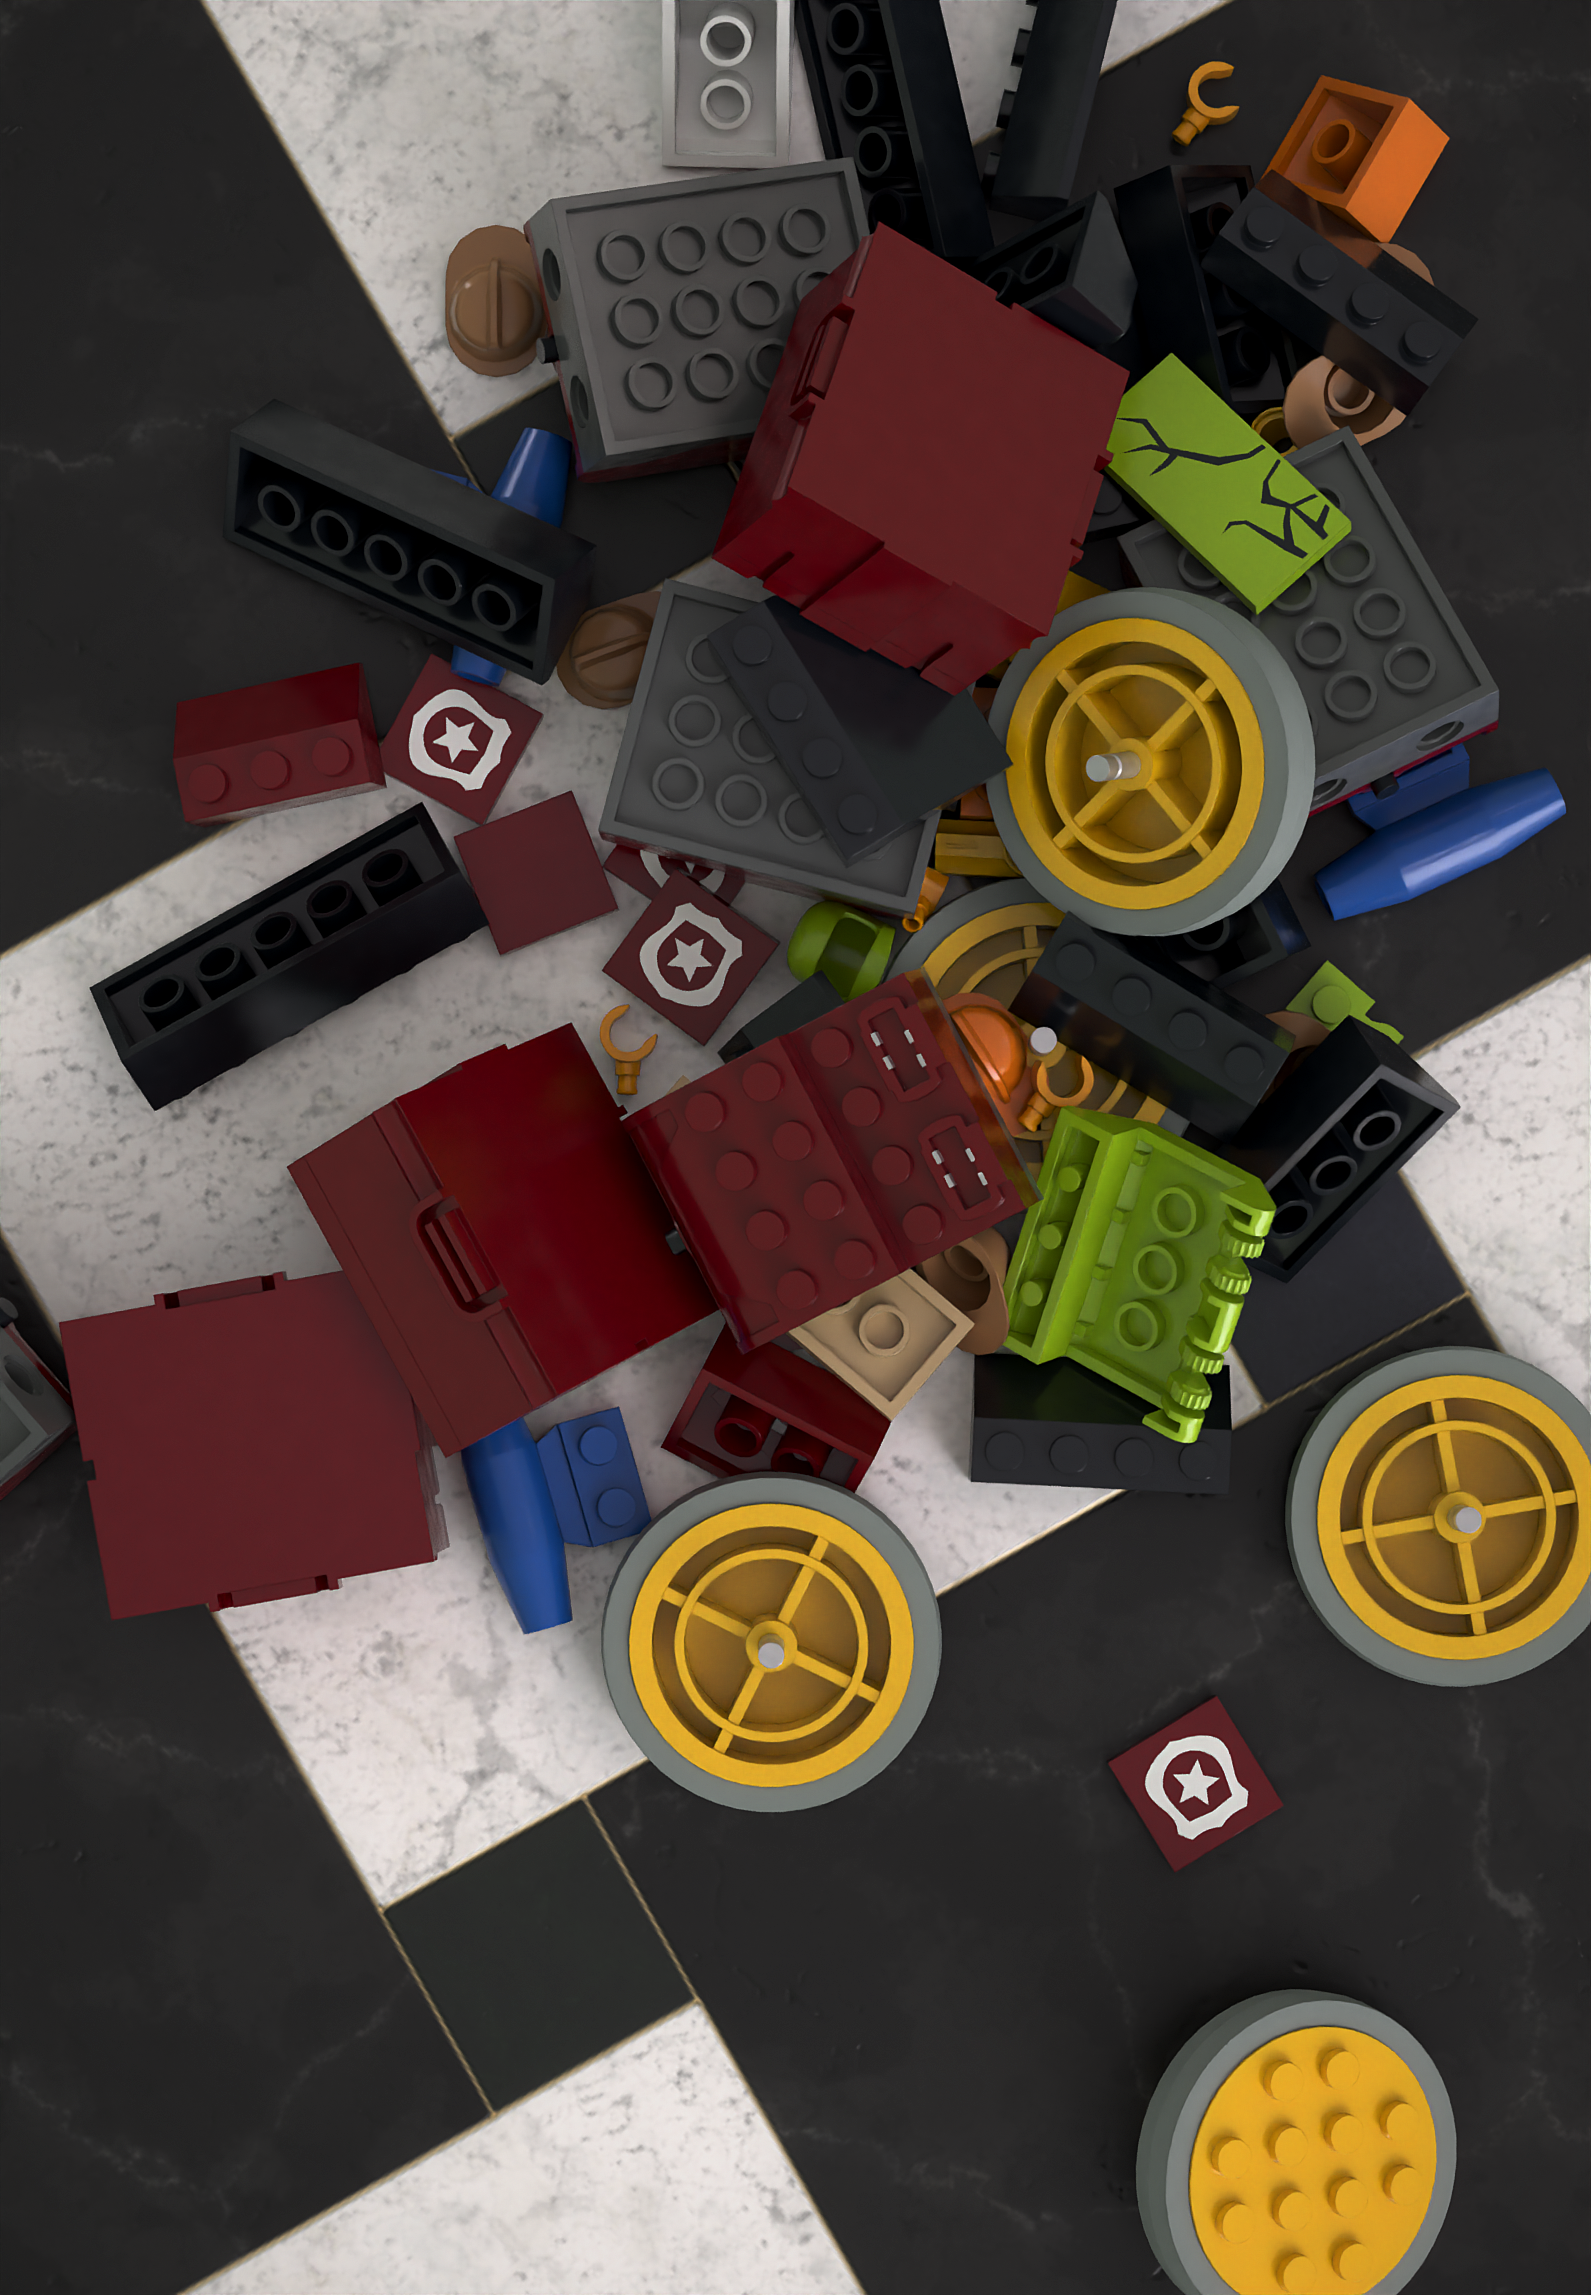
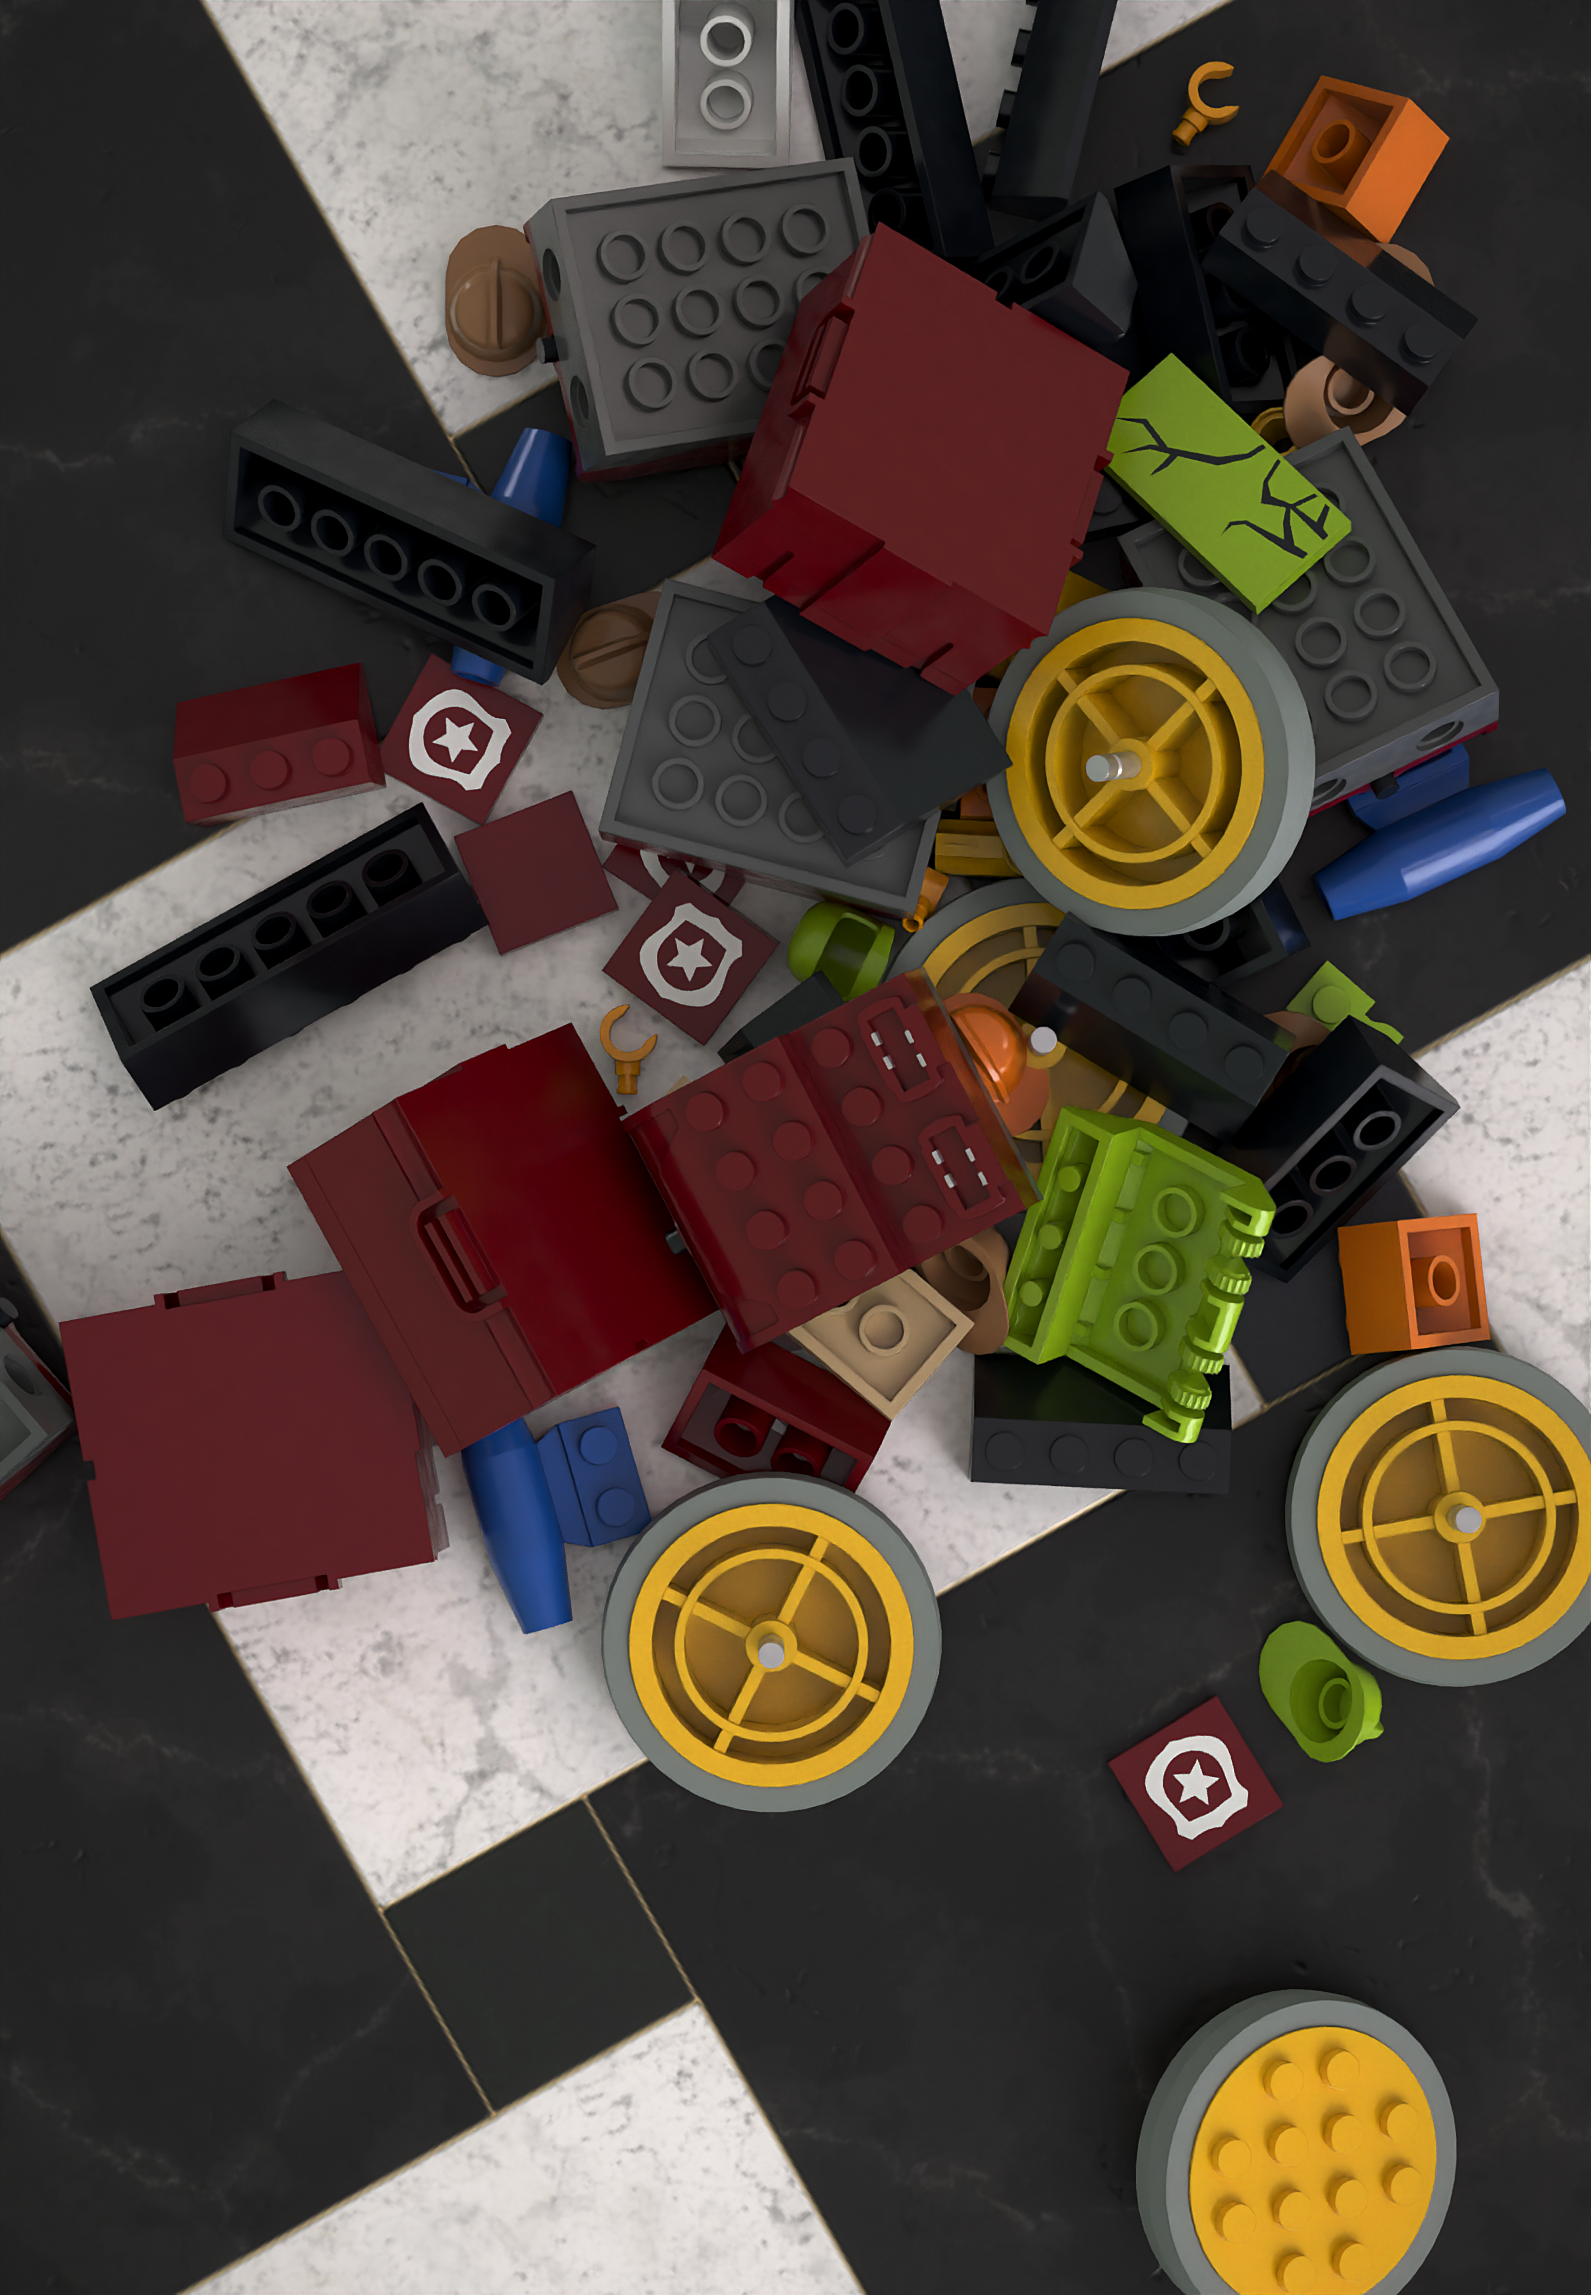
light orange piece [1018,1054,1094,1133] -> none
none -> lime piece [1259,1621,1384,1763]
none -> orange slope [1337,1213,1490,1355]

